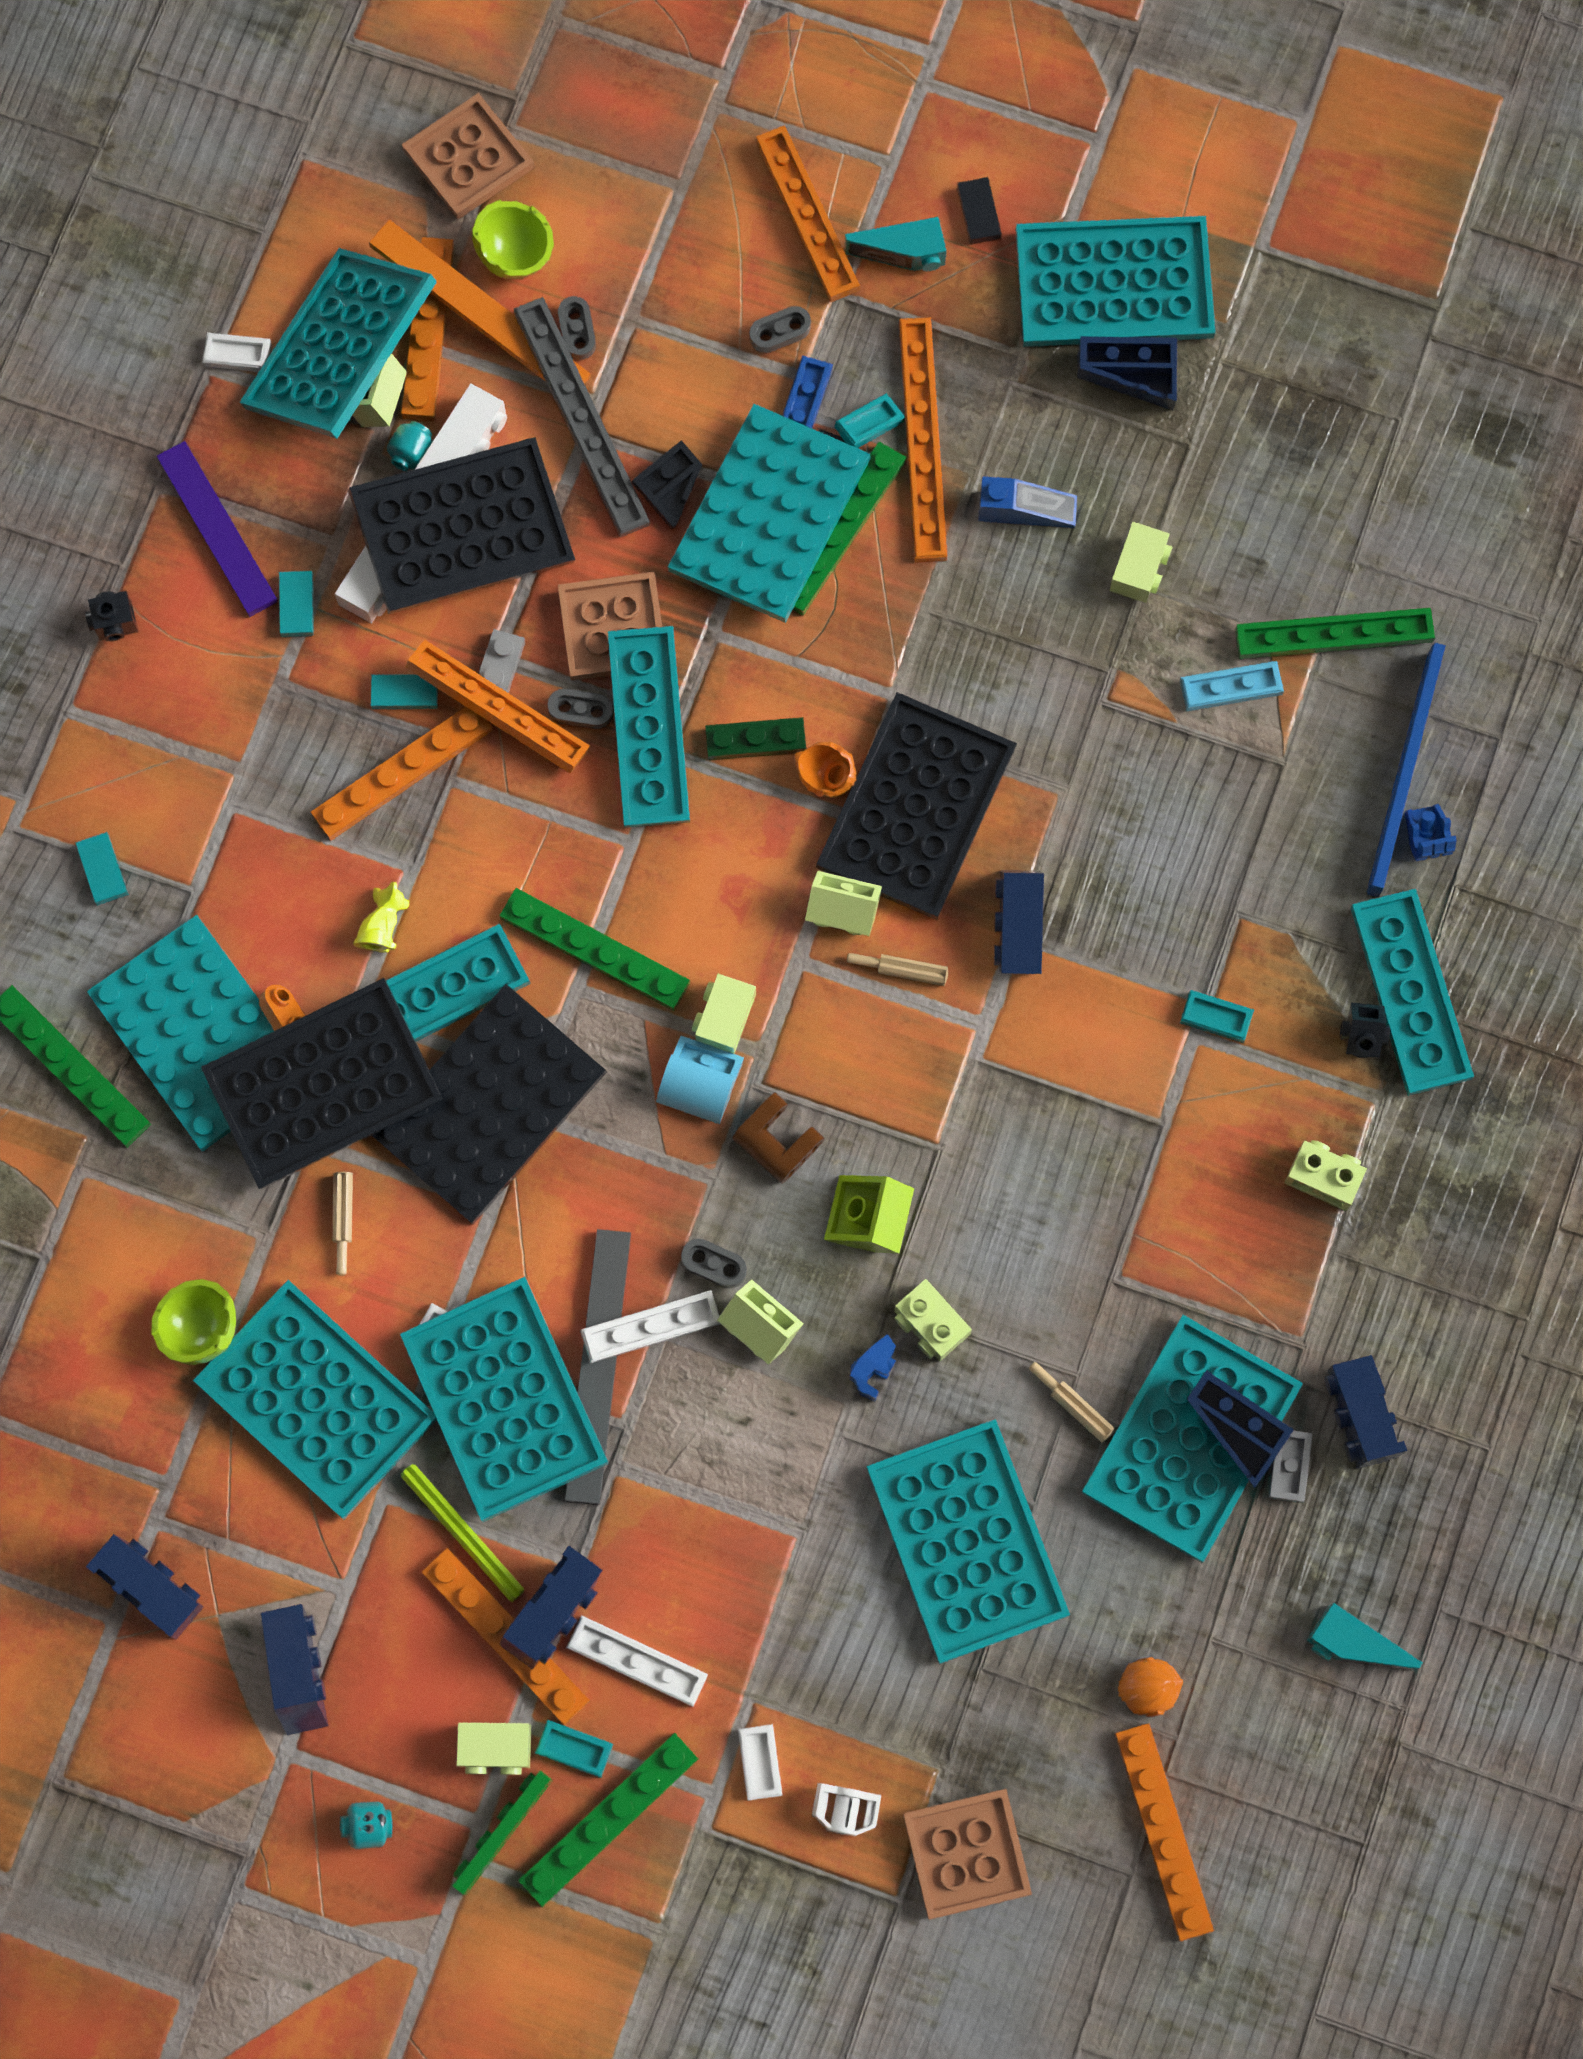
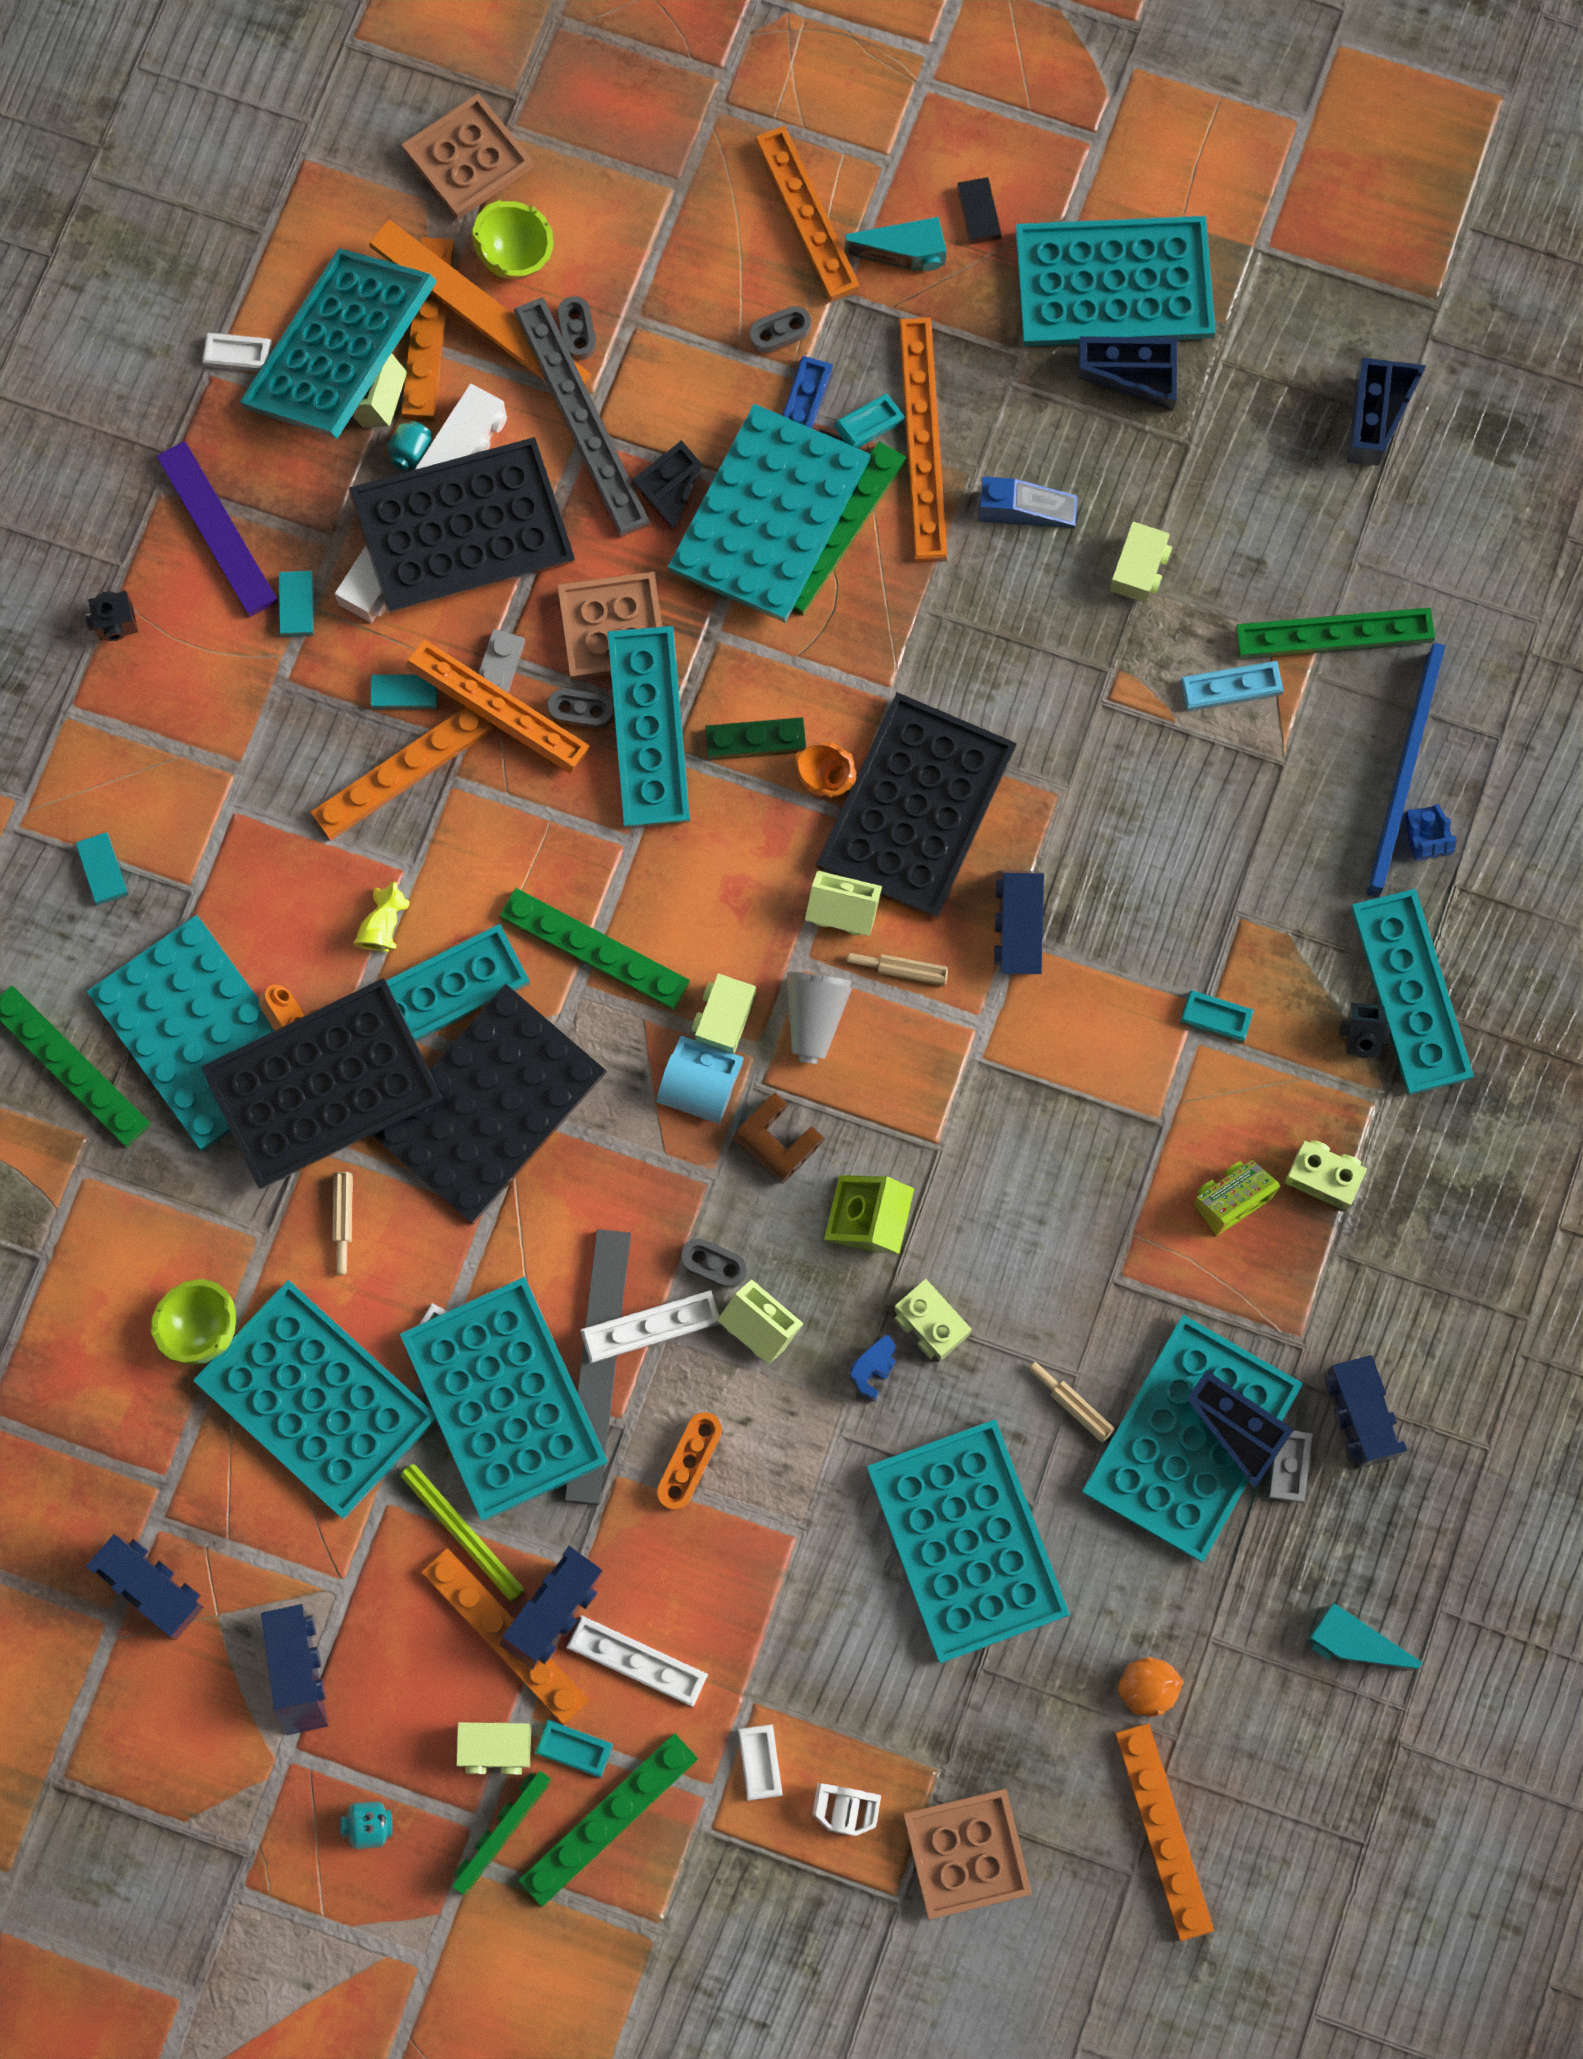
none -> orange plate [657,1412,722,1511]
none -> light grey cone [786,971,853,1064]
none -> lime slope [1193,1160,1281,1237]
none -> dark blue wedge [1347,357,1426,466]

